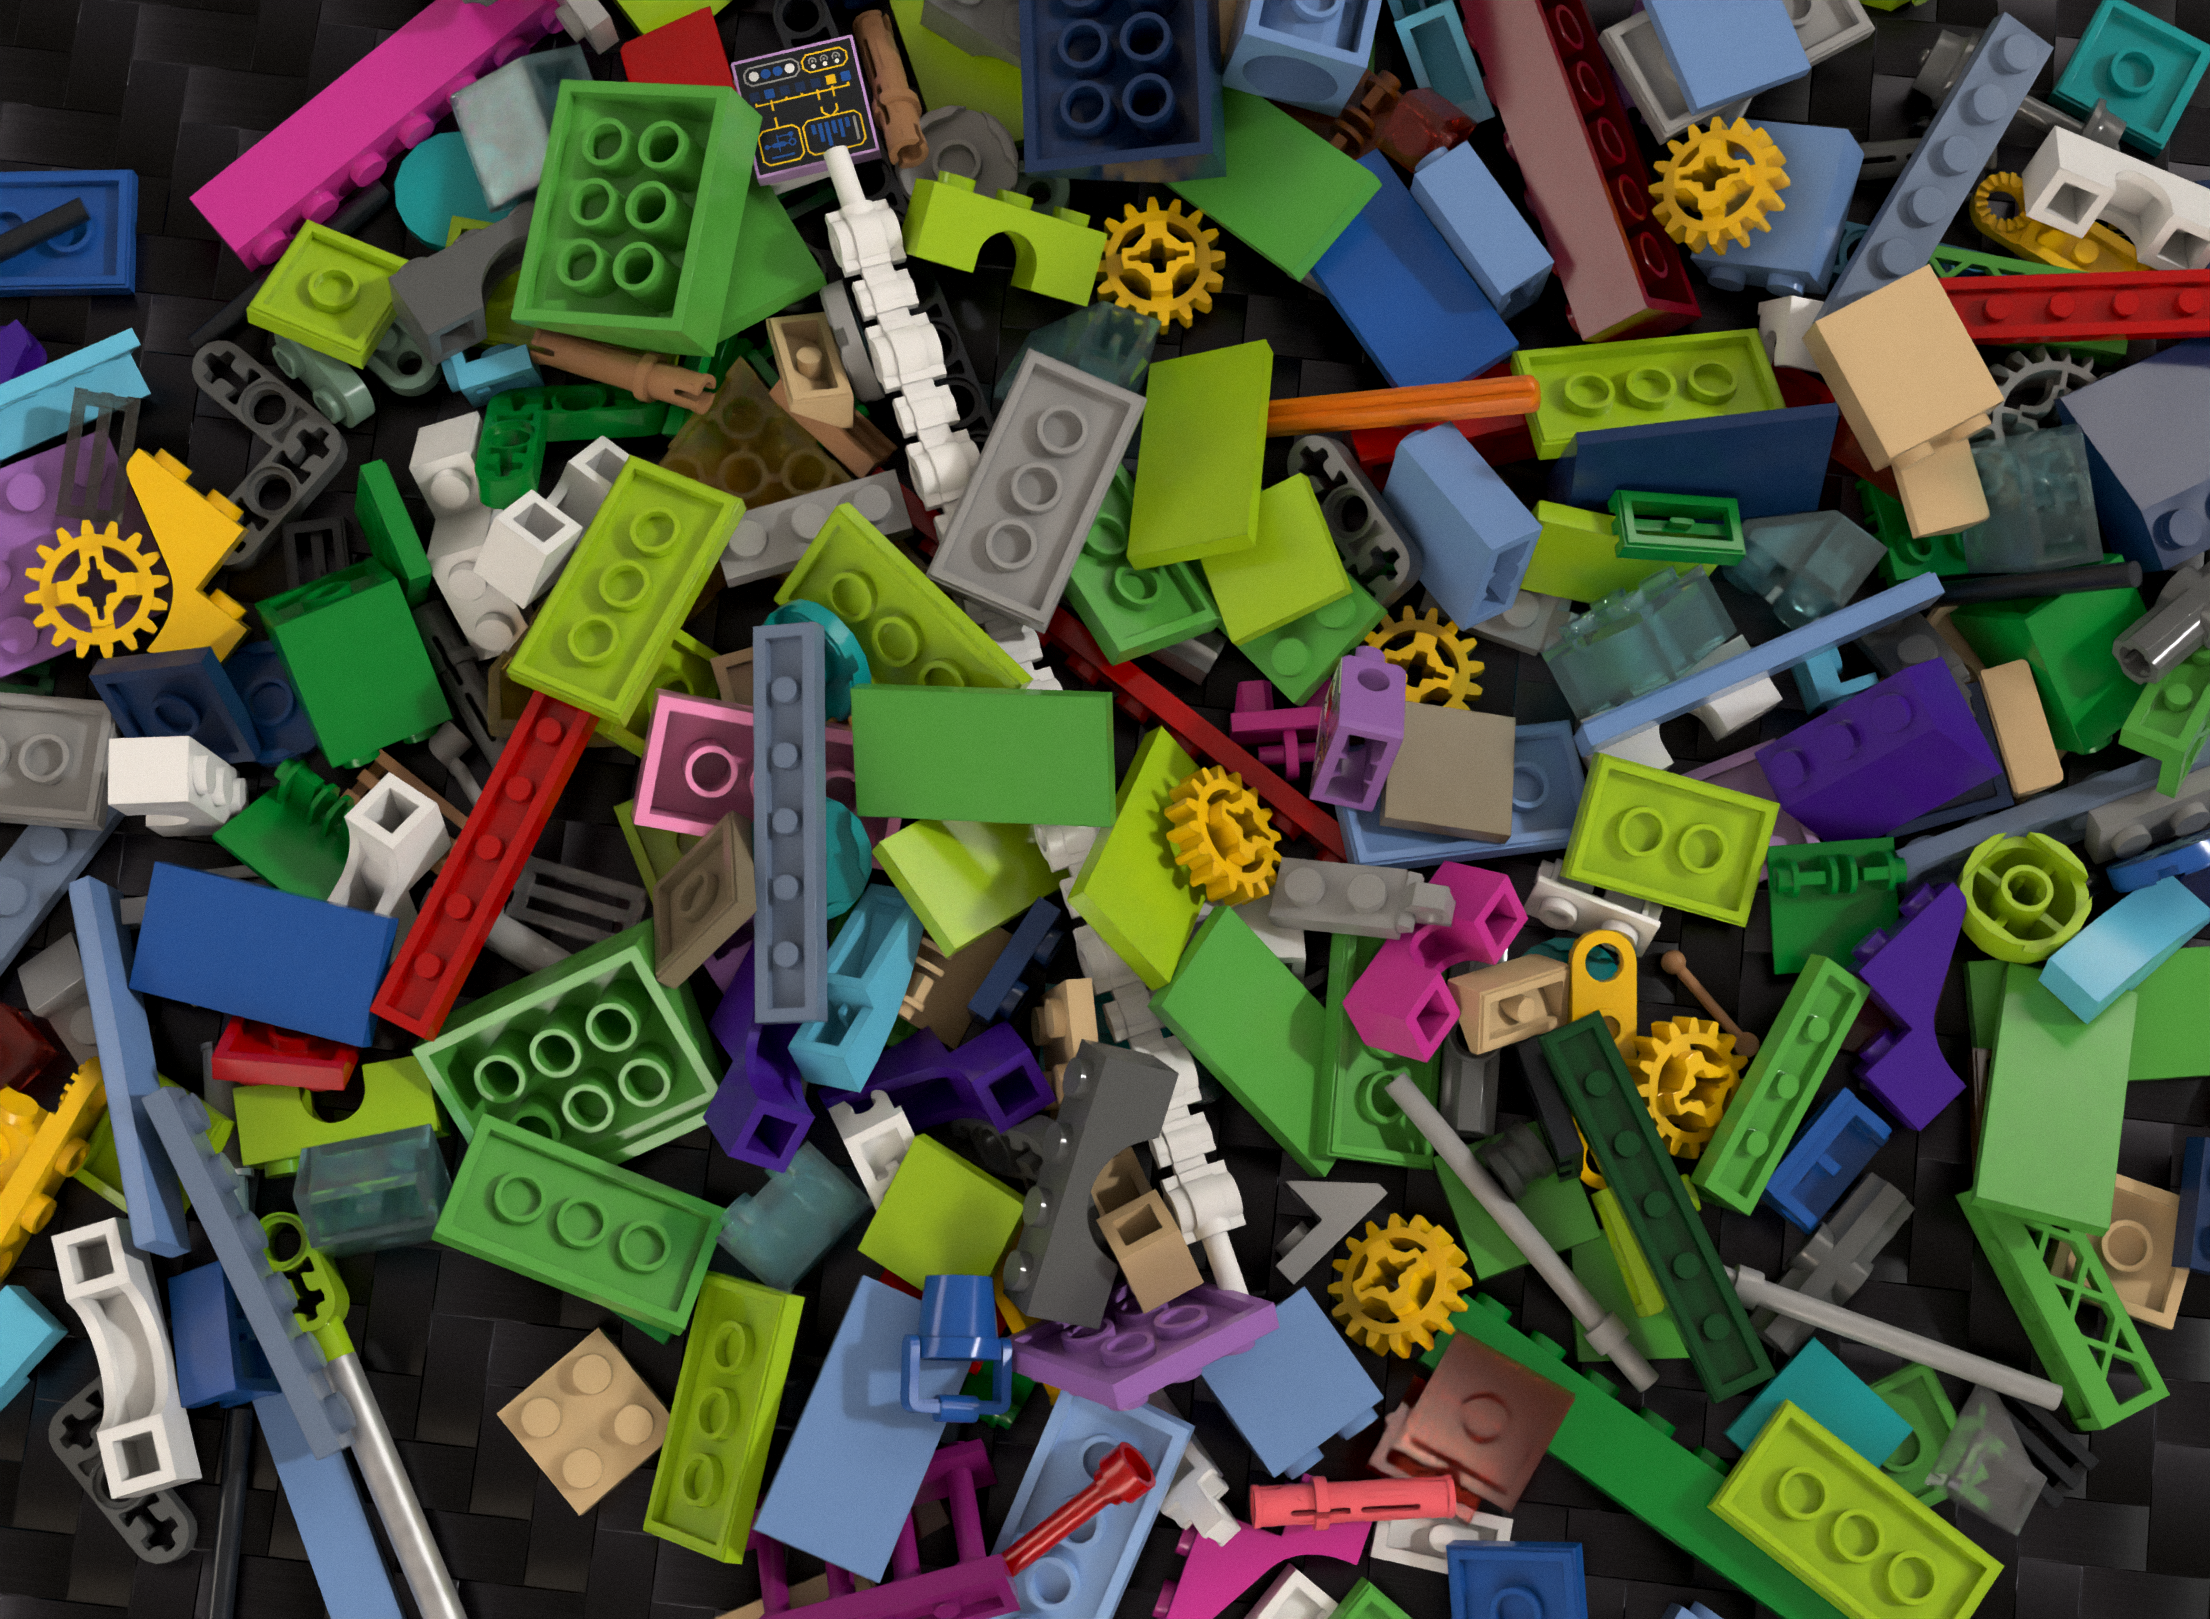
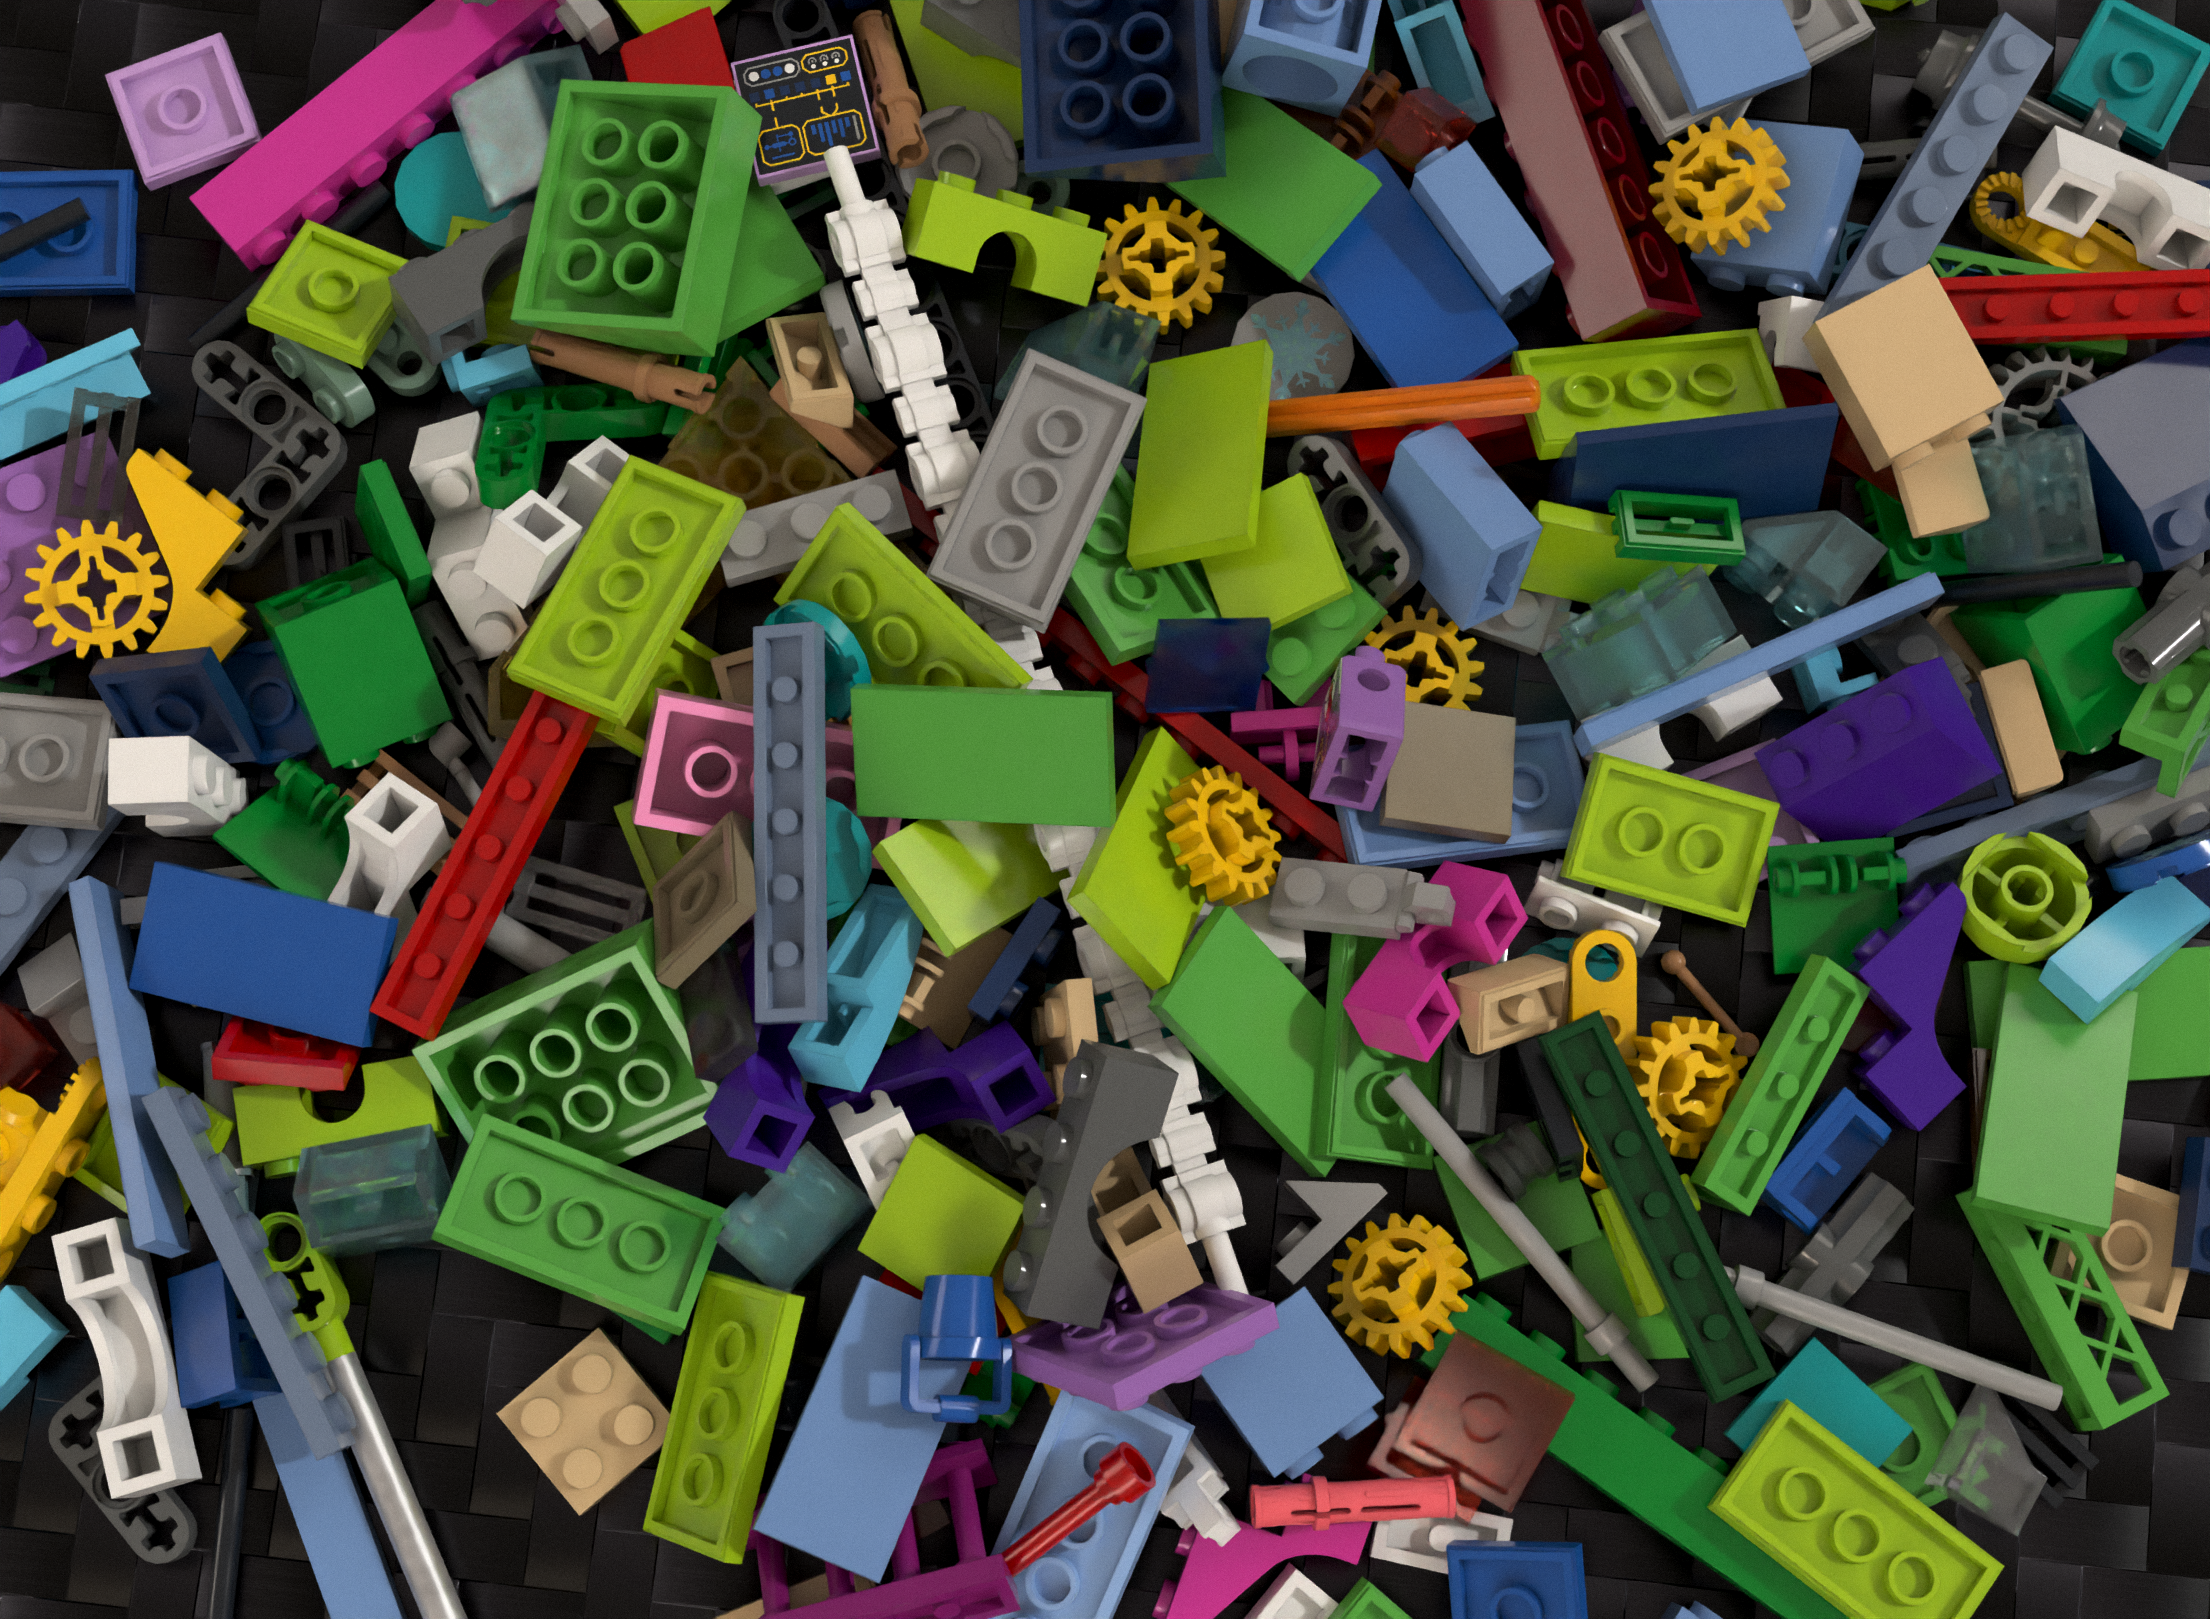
none -> lavender tile [105,32,263,191]
none -> clear smoke plate [678,937,759,1083]
none -> clear blue piece [1144,617,1271,713]
none -> light grey tile [1231,292,1355,400]

